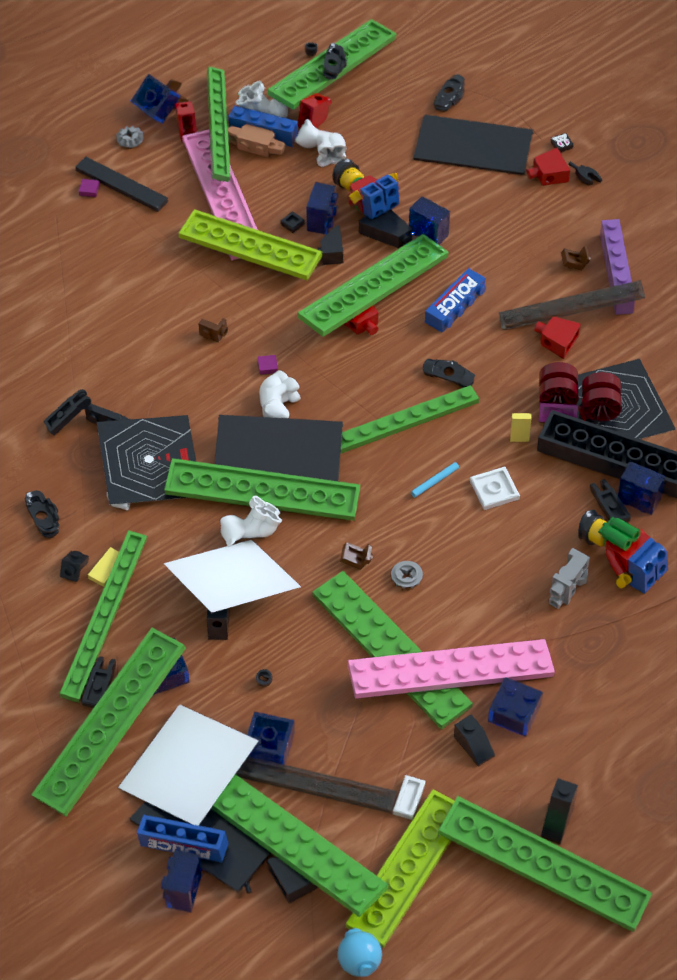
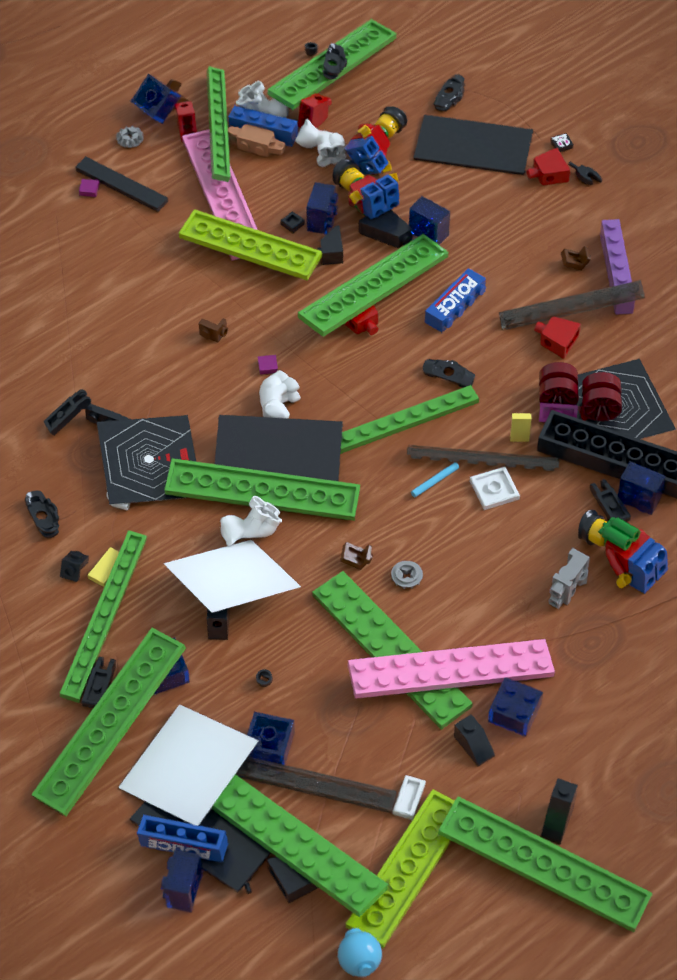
none -> piece [345,106,408,175]
none -> clear smoke plate [407,445,559,471]

